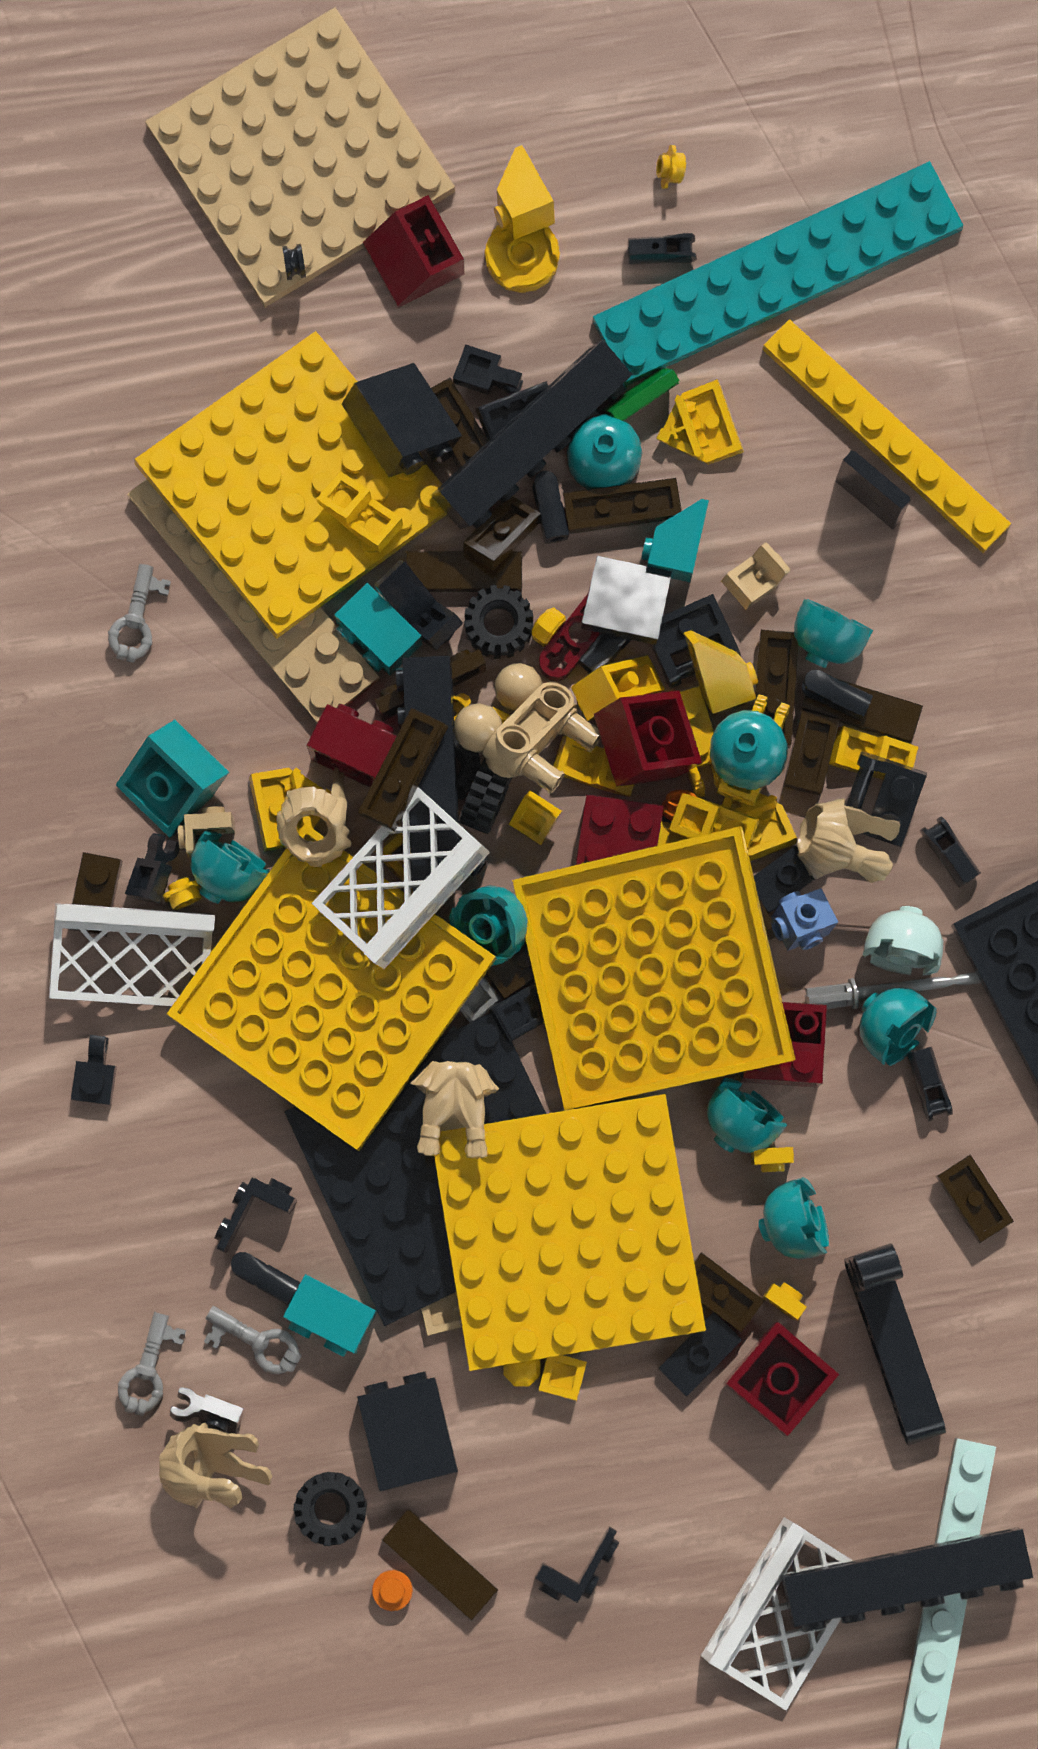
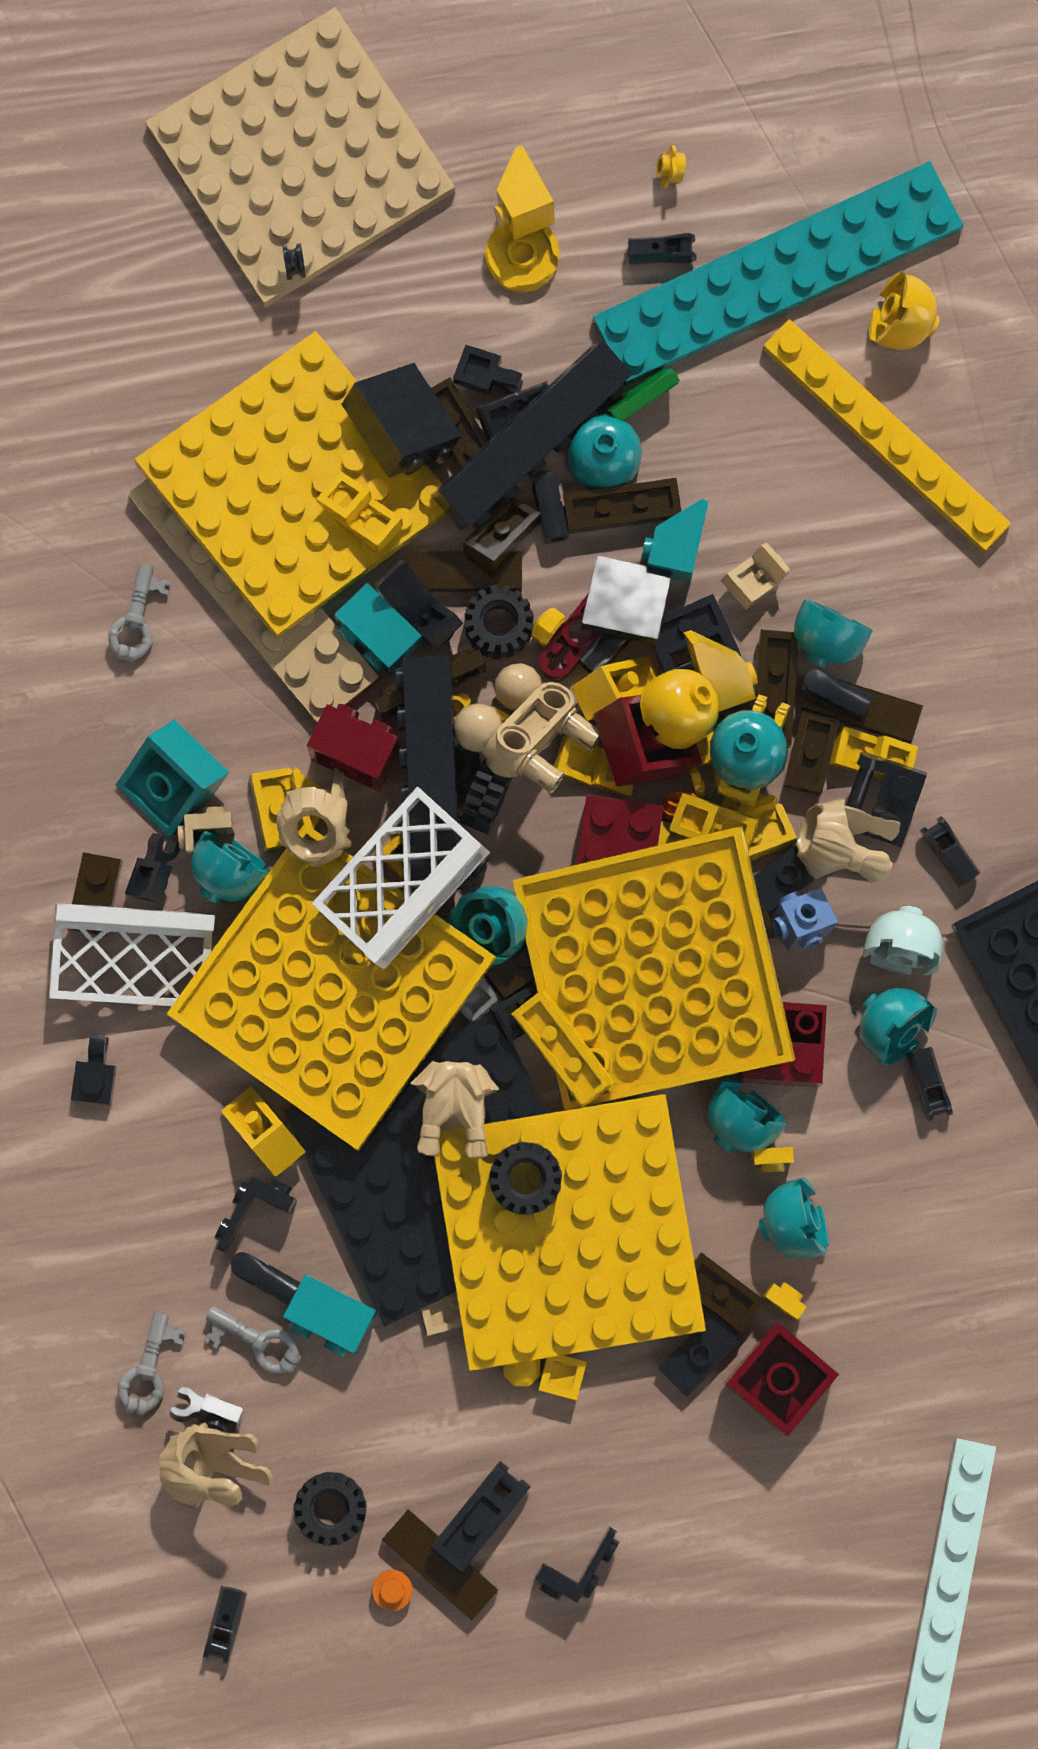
yellow plate [162,877,202,910] -> none
dark brown tile [357,708,448,832] -> none
black brick [357,1371,458,1491] -> none
dark red slope [363,195,465,308] -> none
yellow plate [509,790,562,845] -> none
yellow slope [656,379,744,465] -> none
white fence [701,1517,853,1710] -> none
black brick [781,1527,1033,1632] -> none
light grey piece [805,972,981,1009] -> none
black tile [835,450,911,530] -> none
black beam [844,1243,946,1446] -> none
dark brown plate [936,1154,1014,1243] -> none
none -> black bar [203,1586,247,1664]
none -> yellow slope [221,1086,306,1177]
none -> black plate [429,1461,531,1574]
none -> black tyre [489,1142,562,1215]
none -> yellow tile [511,989,616,1108]
none -> yellow cylinder [640,669,720,749]
none -> yellow cylinder [869,272,940,350]

